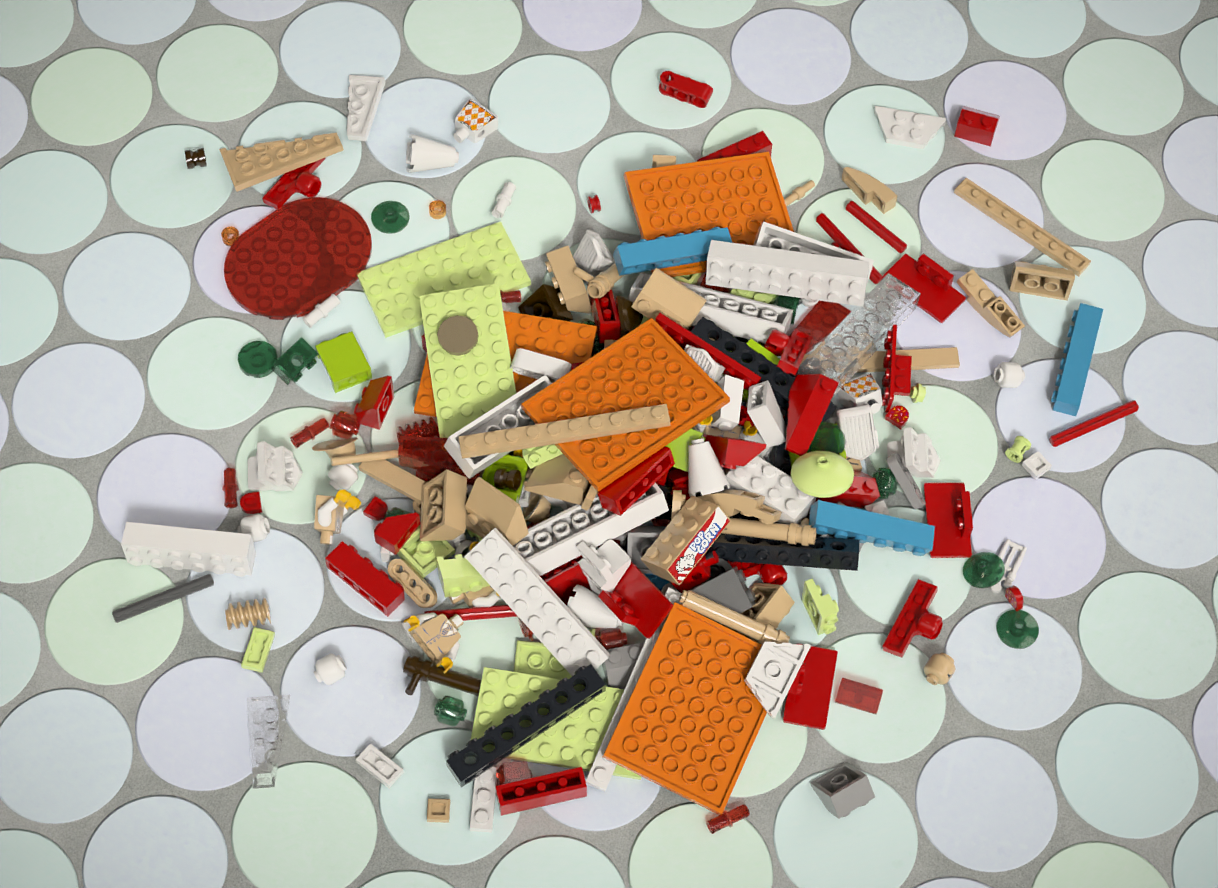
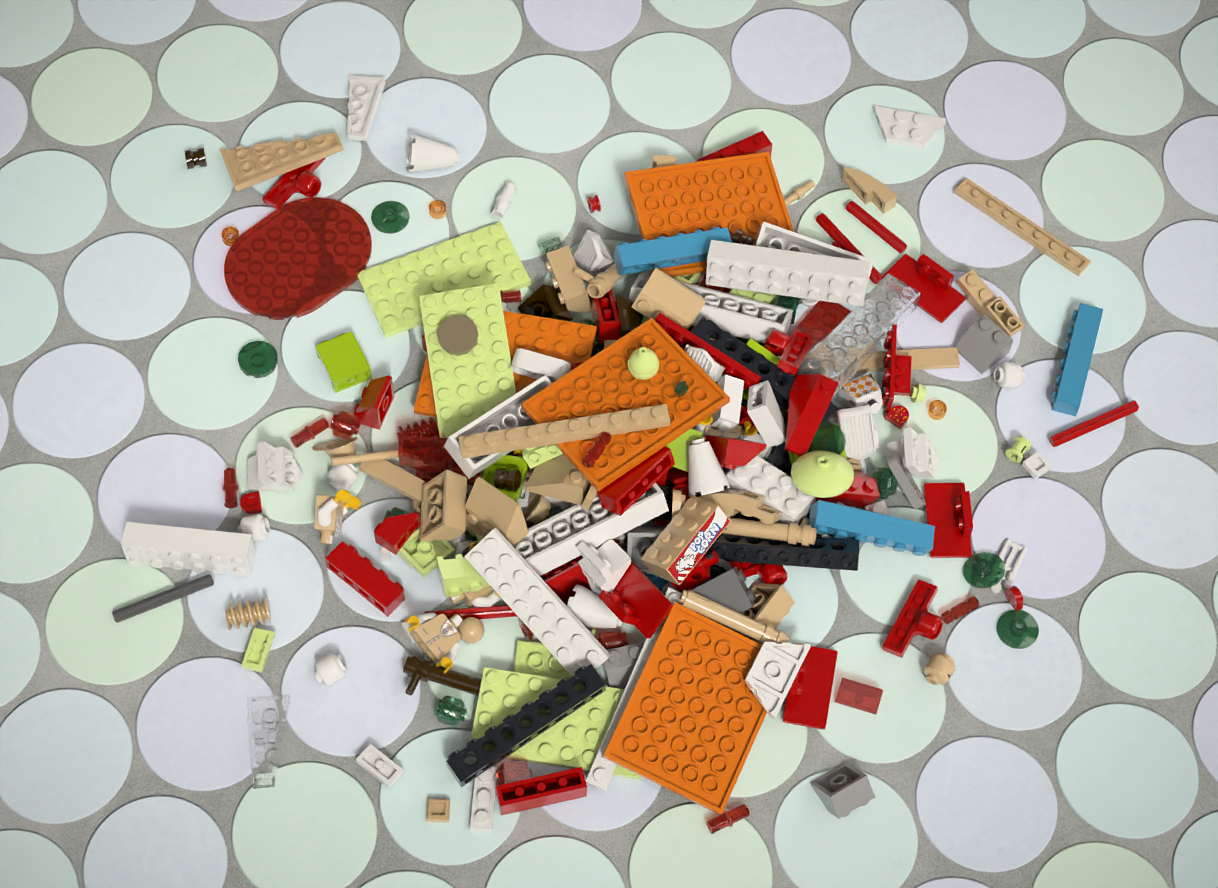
clear green brick [271,337,319,385] -> none
white pin [303,294,340,328] -> none
red tile [363,496,388,521] -> none
tan plate [388,559,437,608] -> none
white torso [453,98,498,143] -> none
red piece [659,71,713,108] -> none
yellowish green plate [801,578,839,635] -> none
red slope [954,106,1000,147] -> none
tan slope [1009,261,1075,301] -> none
none -> tan piece [458,617,485,644]
none -> clear green tile [538,236,562,258]
none -> clear red axle [582,431,611,468]
none -> yellowish green helmet [628,347,659,380]
none -> clear green piece [674,381,689,397]
none -> dark brown wheel [731,228,755,245]
none -> clear orange bush [928,400,947,420]
none -> clear red axle [941,596,980,624]
none -> light grey slope [954,315,1013,374]

